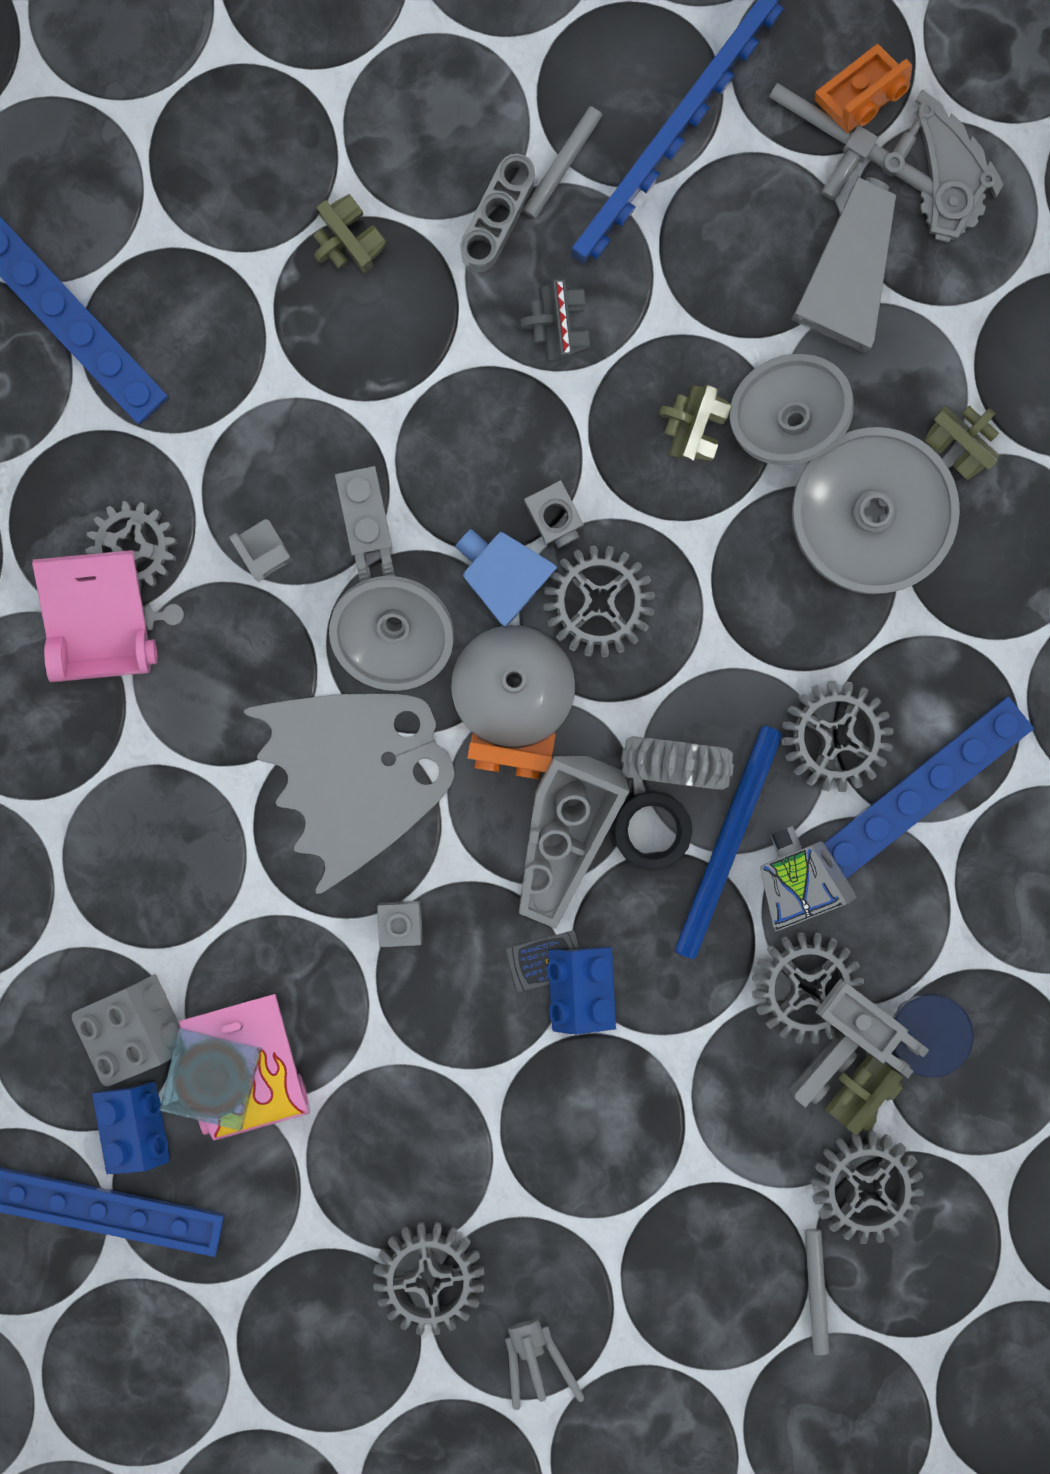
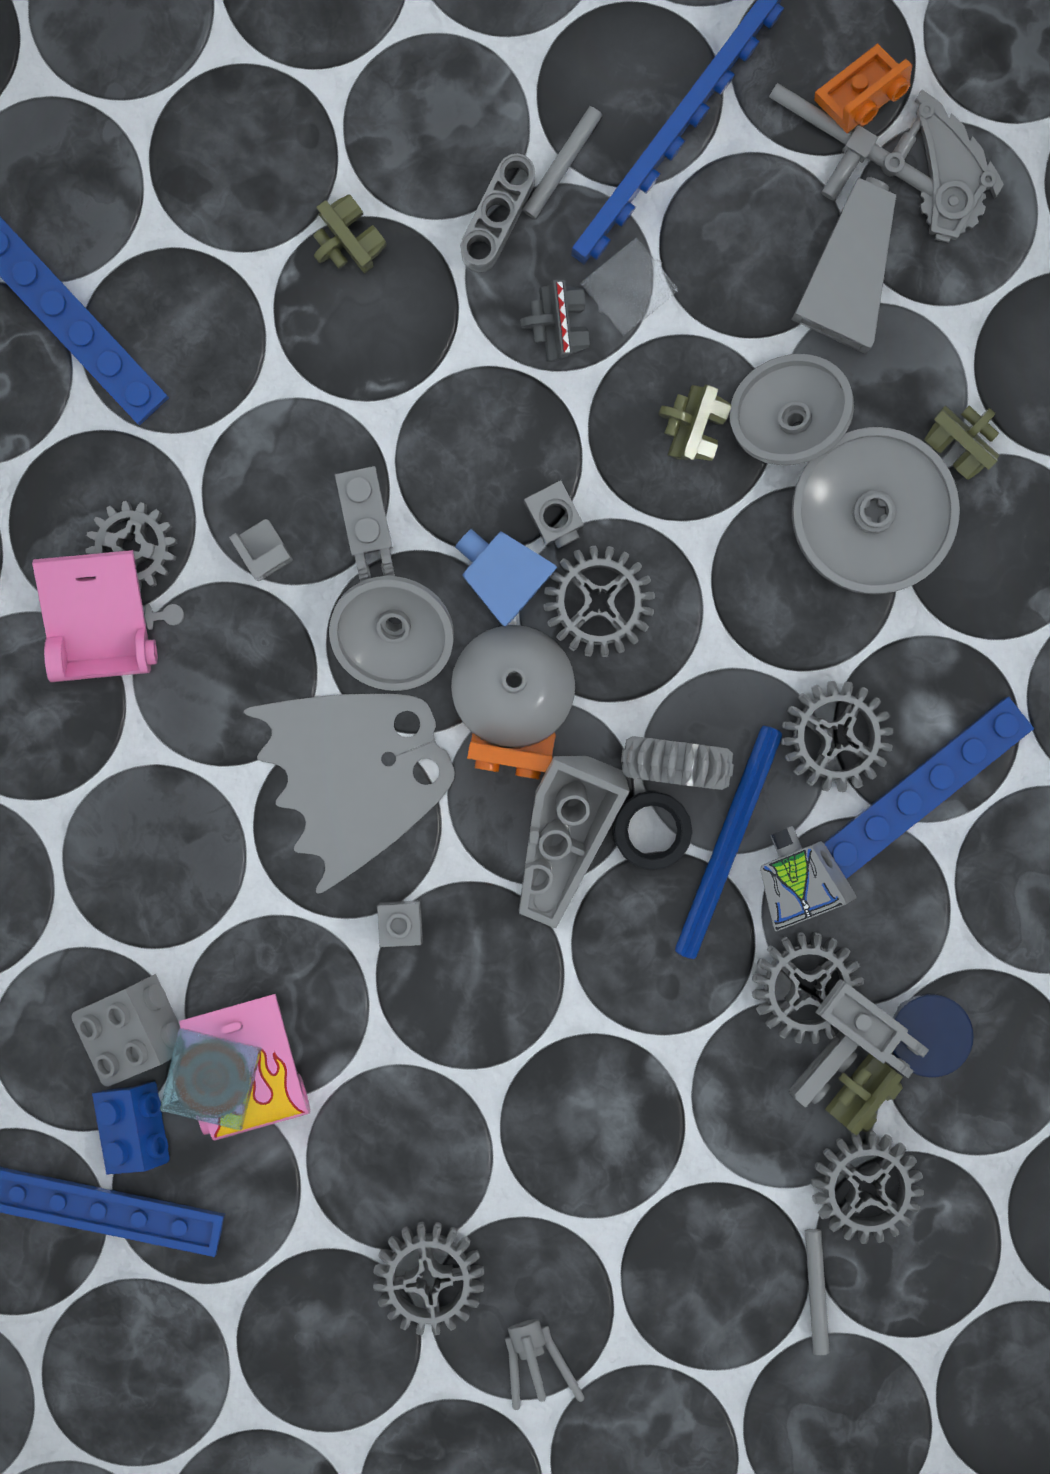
sticker [506,930,579,993] -> none
blue bracket [547,946,616,1035] -> none
none -> clear piece [581,238,679,336]

